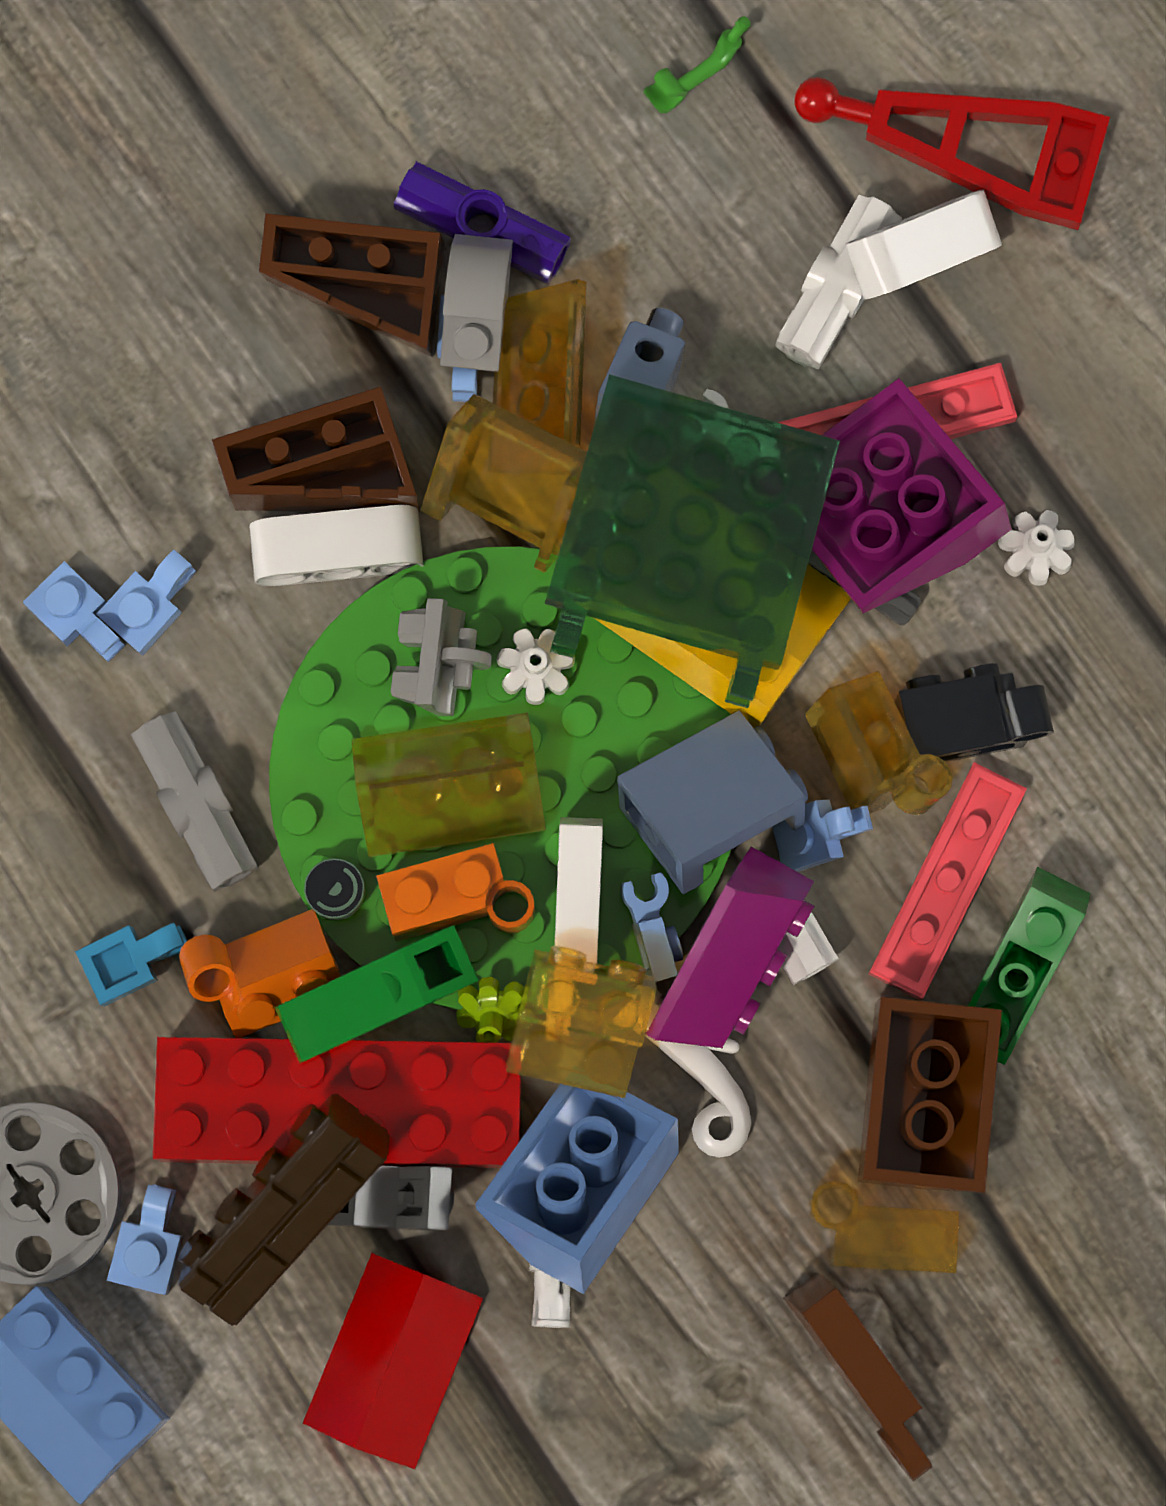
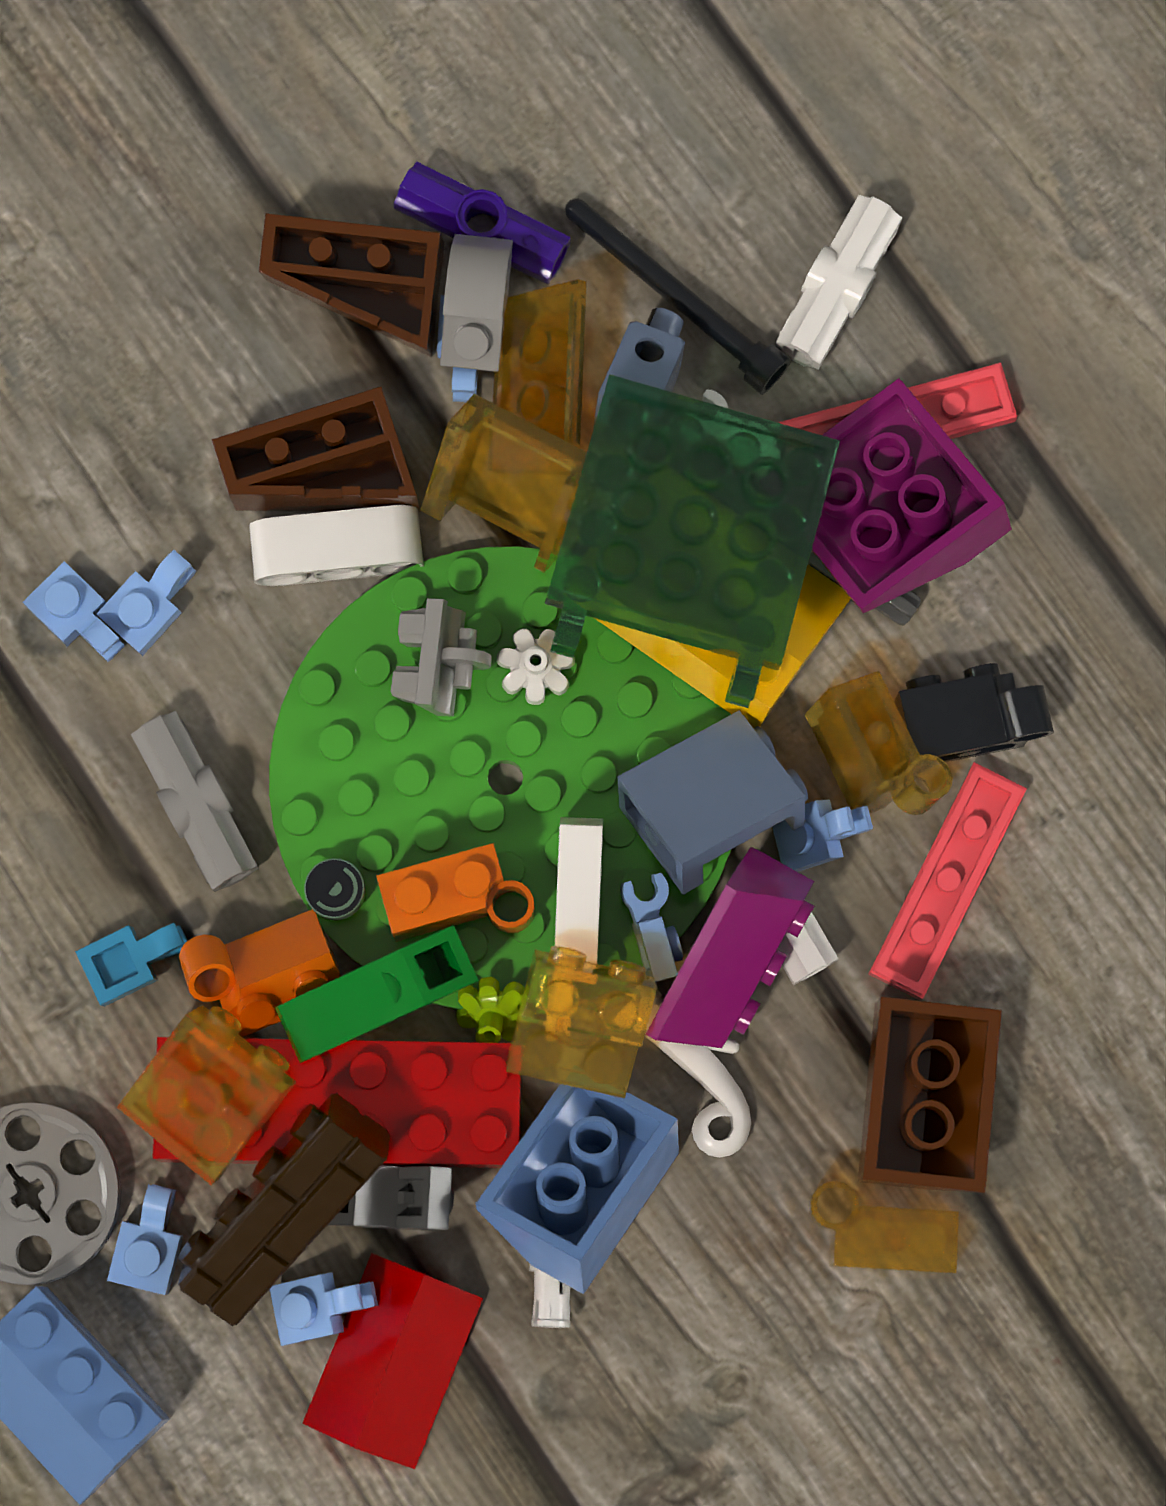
clear yellow slope [351,712,546,857] -> none
bright green piece [643,16,750,113] -> none
reddish brown piece [783,1273,933,1482] -> none
red plate [794,77,1110,230] -> none
white beam [845,190,1002,299] -> none
green slope [967,867,1091,1065] -> none
white plant [998,510,1075,586] -> none
none -> clear yellow plate [117,1005,296,1185]
none -> light blue plate [269,1272,378,1346]
none -> black piece [565,198,791,395]

